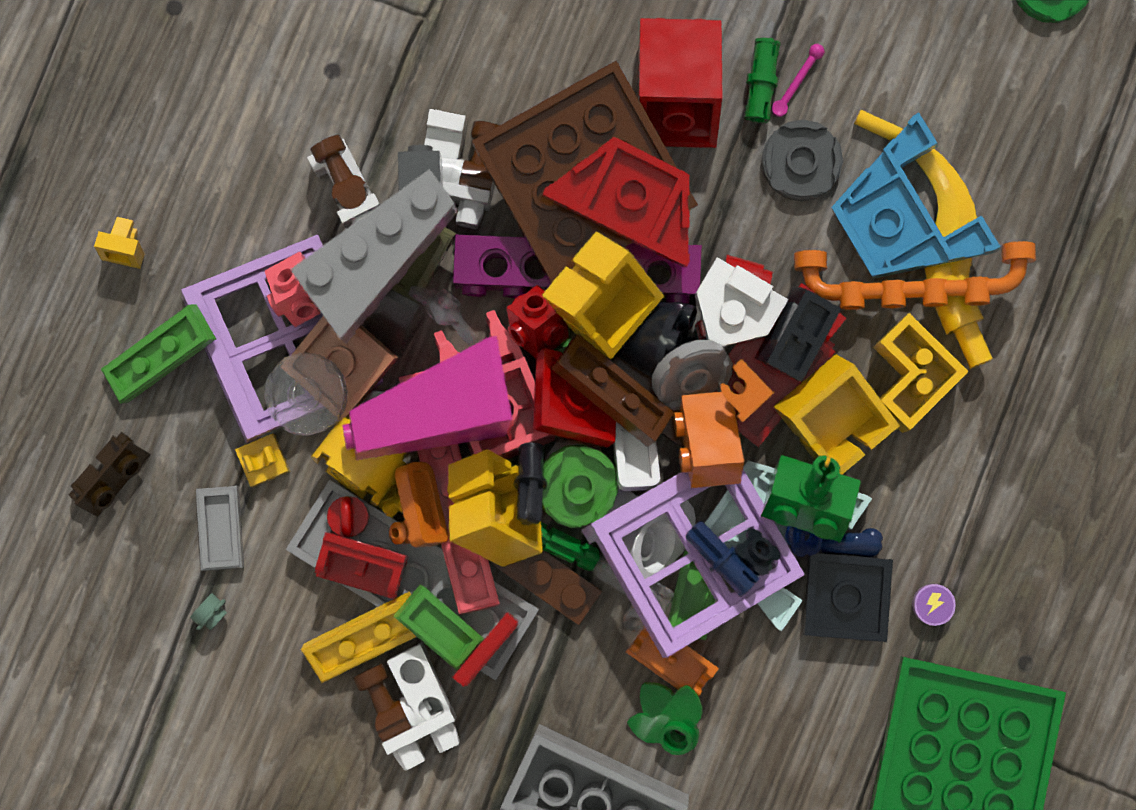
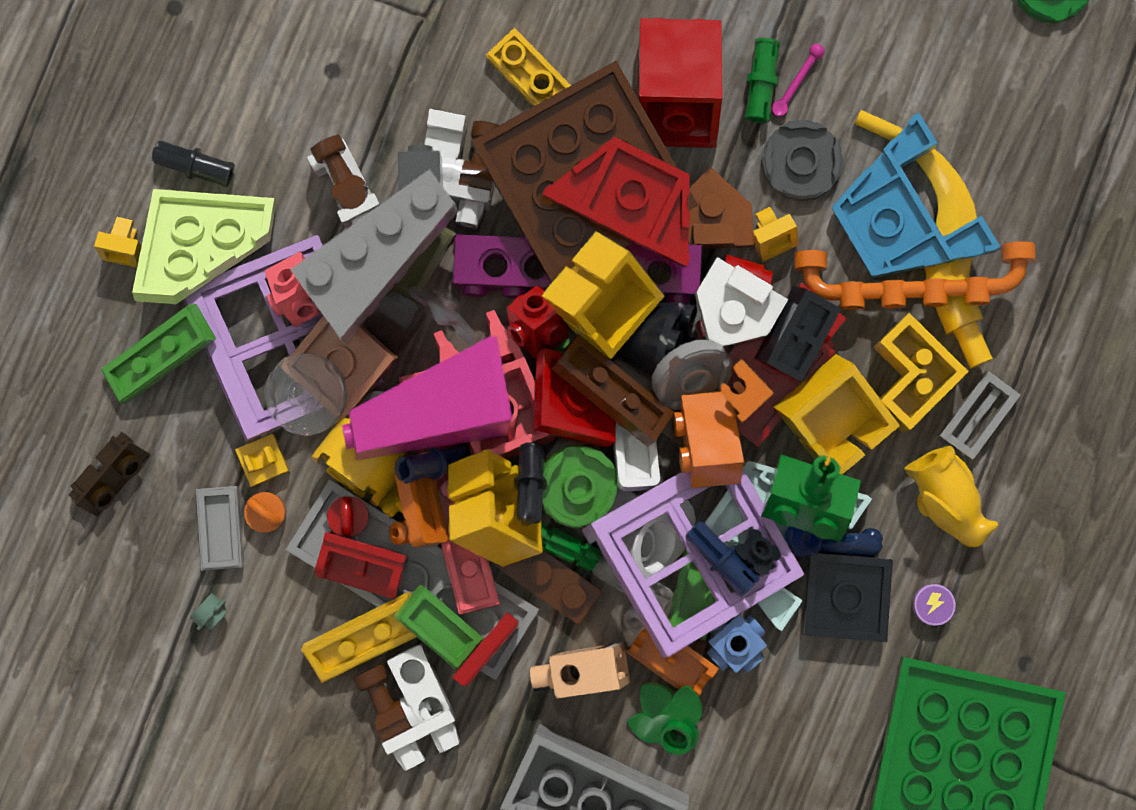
none -> yellowish green plate [132,189,276,304]
none -> black axle [152,140,235,187]
none -> orange tile [244,492,287,533]
none -> dark blue axle [395,444,470,484]
none -> yellow tile [486,28,571,106]
none -> light nougat torso [530,642,631,698]
none -> dark orange plate [688,166,754,249]
none -> medium blue brick [706,614,767,673]
none -> yellow tile [753,207,799,262]
none -> yellow animal [904,446,998,547]
none -> light grey tile [937,371,1021,461]

